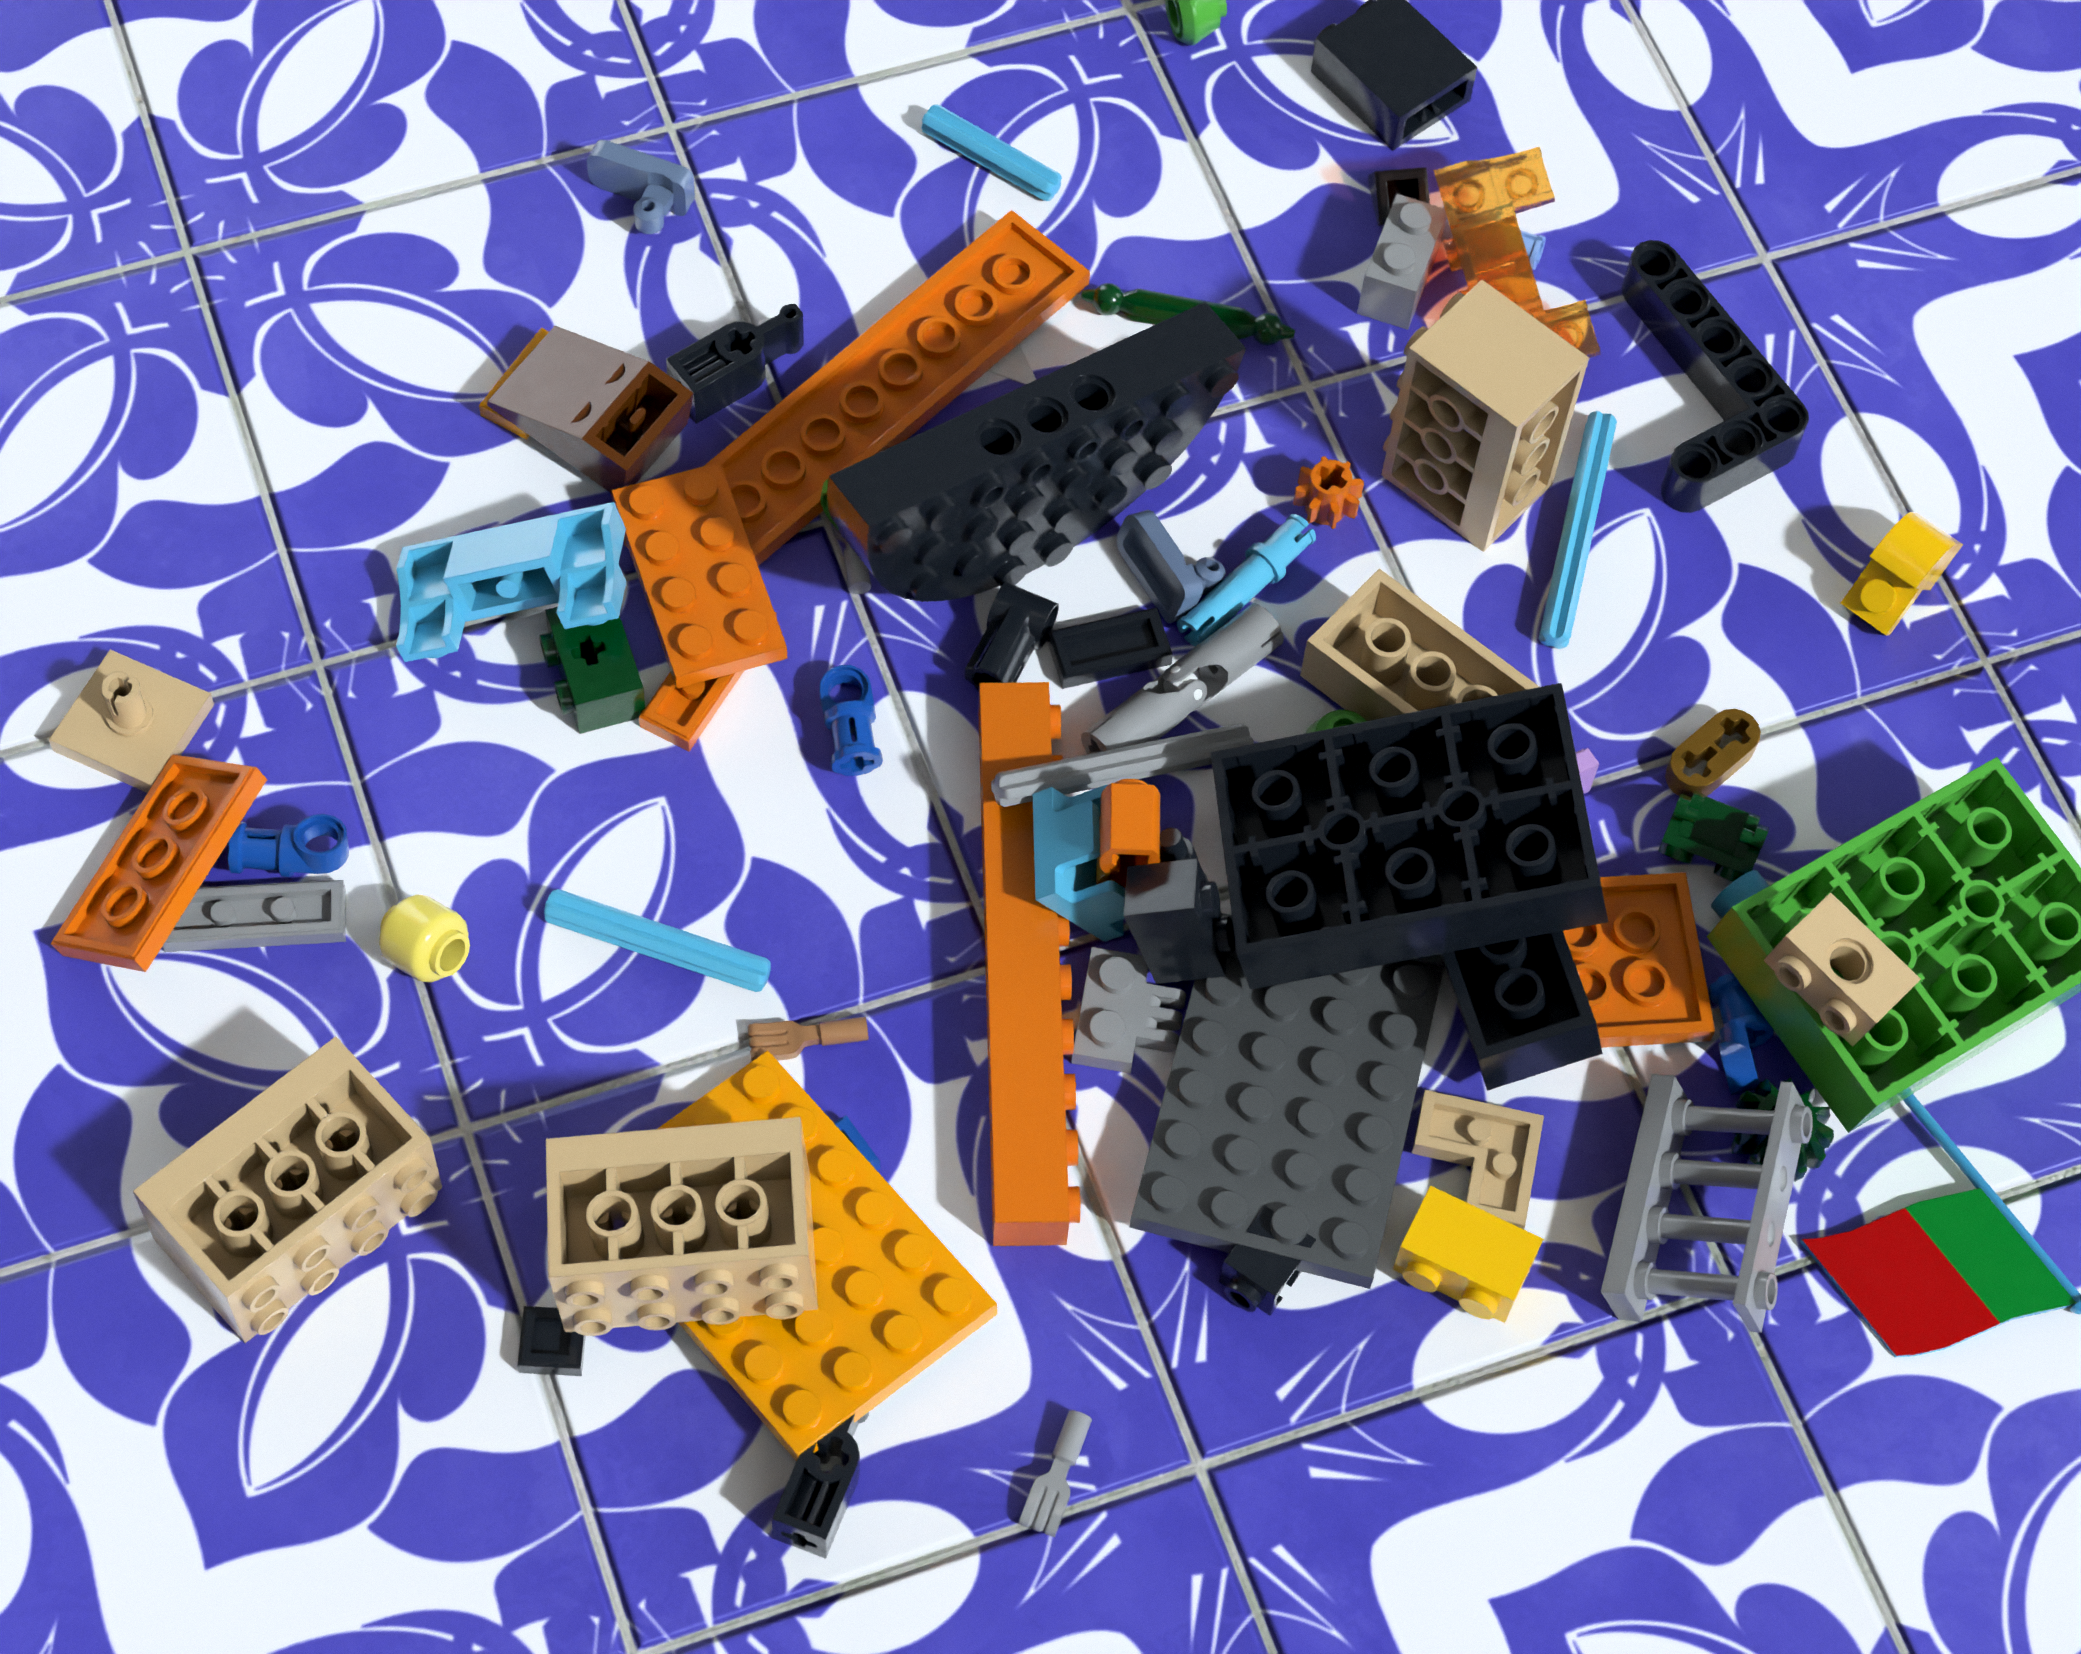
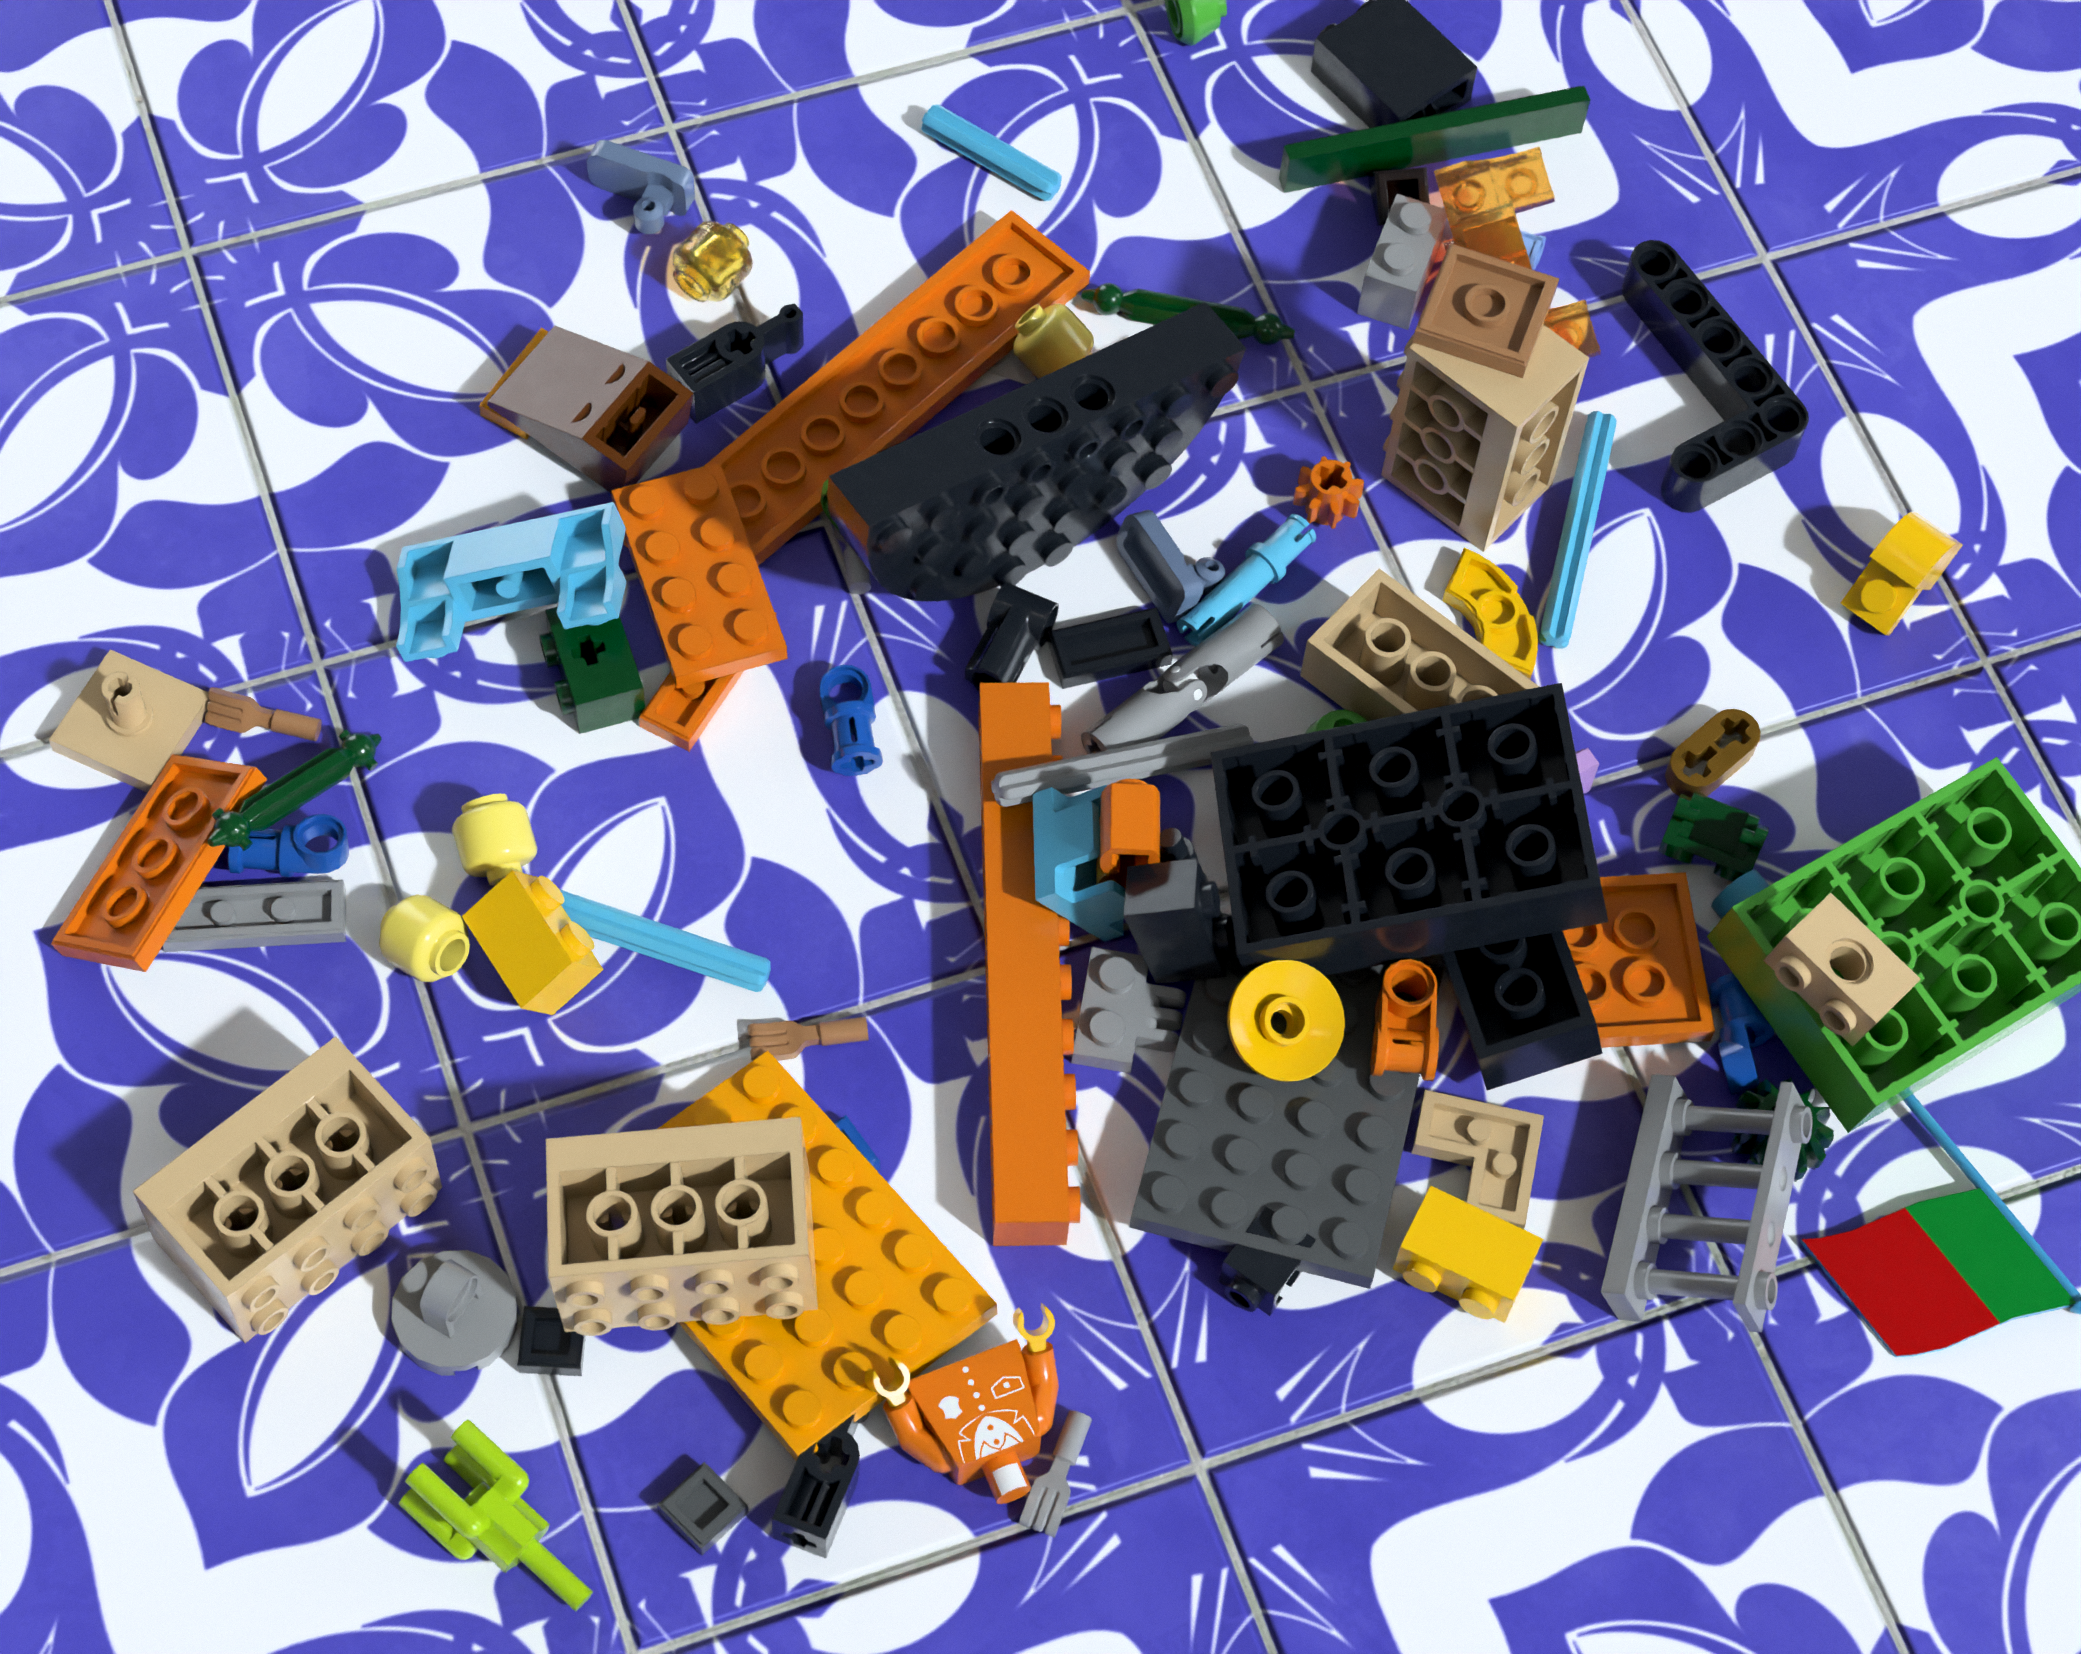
none -> medium nougat piece [205,687,322,742]
none -> dark green wheel [207,729,382,851]
none -> light grey tile [391,1250,518,1376]
none -> lime plant [398,1419,593,1612]
none -> light yellow head [452,793,537,886]
none -> yellow brick [462,870,604,1015]
none -> dark grey tile [657,1462,749,1556]
none -> clear yellow head [672,221,753,302]
none -> orange torso [864,1303,1059,1504]
none -> light yellow head [1014,304,1094,379]
none -> yellow dish [1227,960,1345,1082]
none -> dark green tile [1279,86,1590,193]
none -> orange piece [1371,959,1439,1081]
none -> medium nougat tile [1413,243,1559,378]
none -> yellow tile [1442,548,1538,679]

